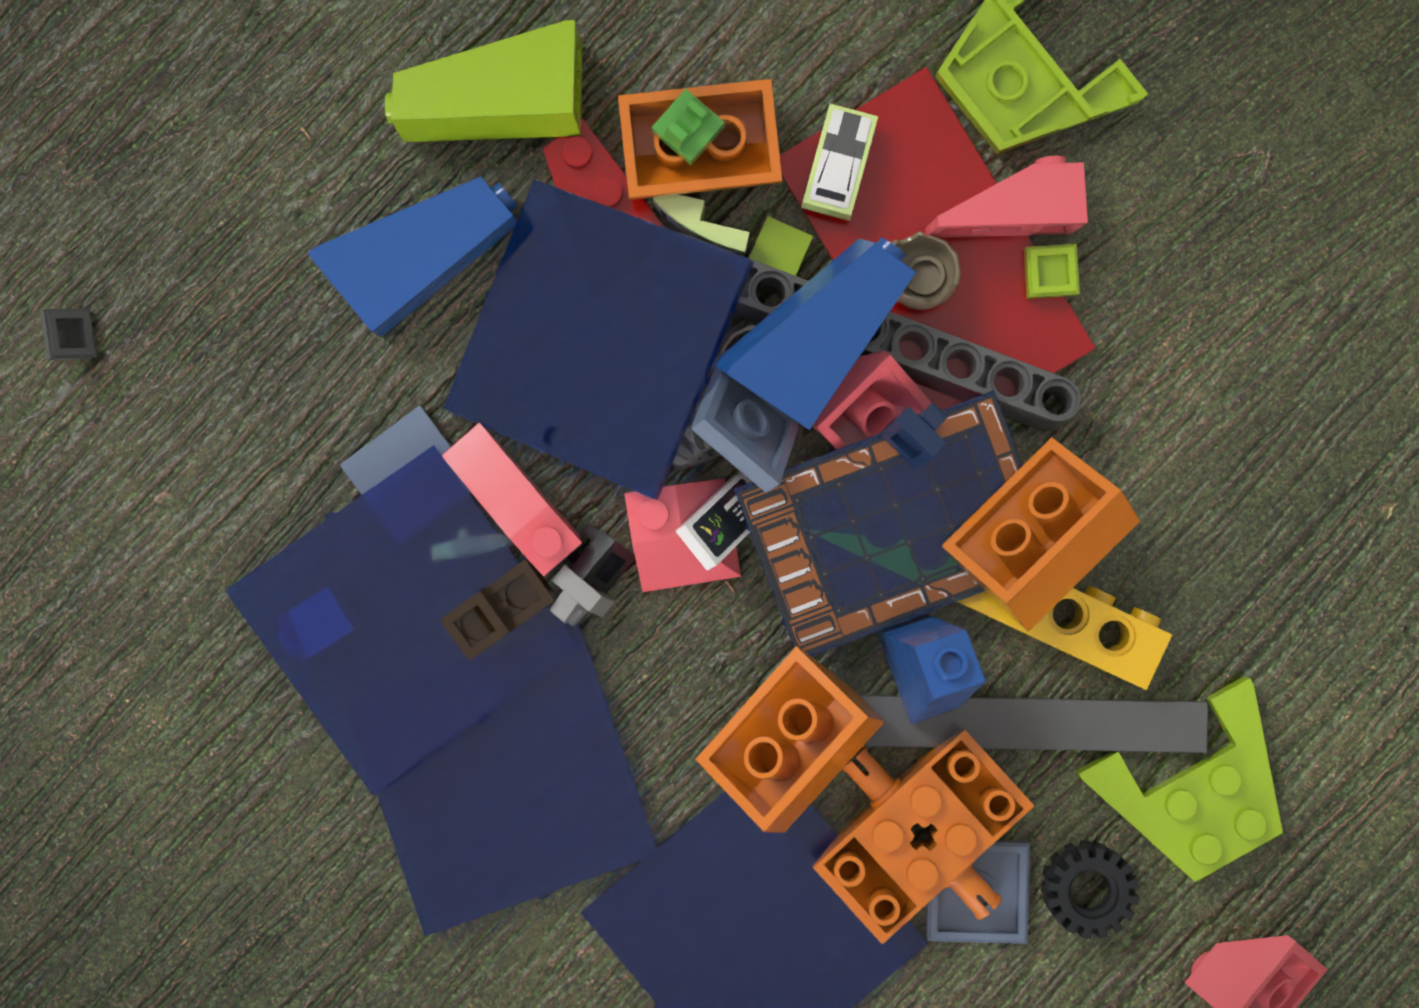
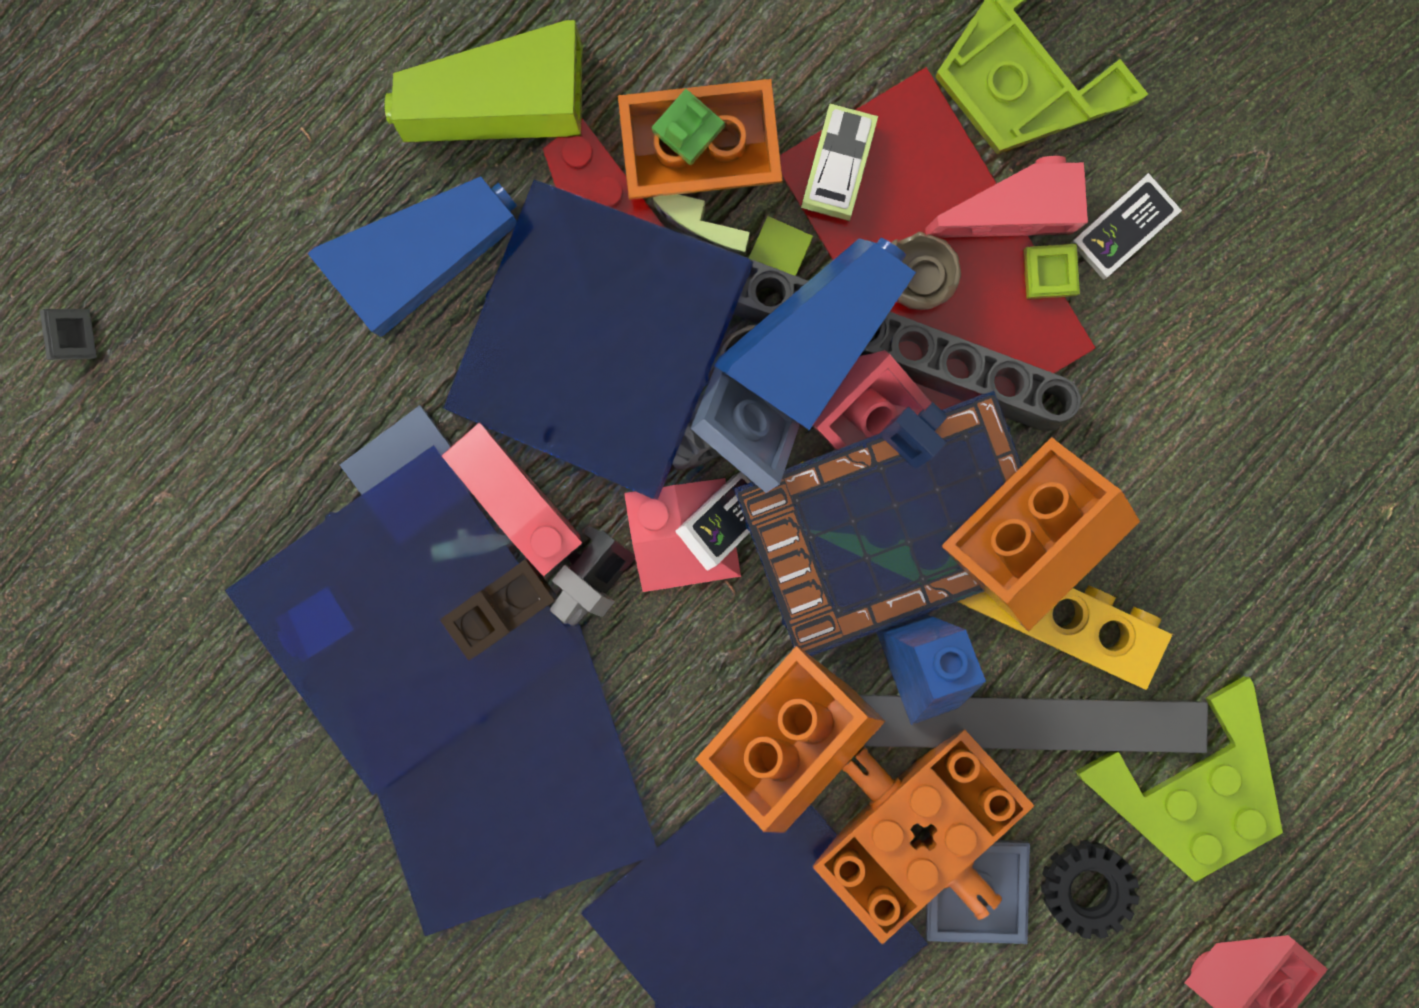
none -> tile [1071,173,1182,280]

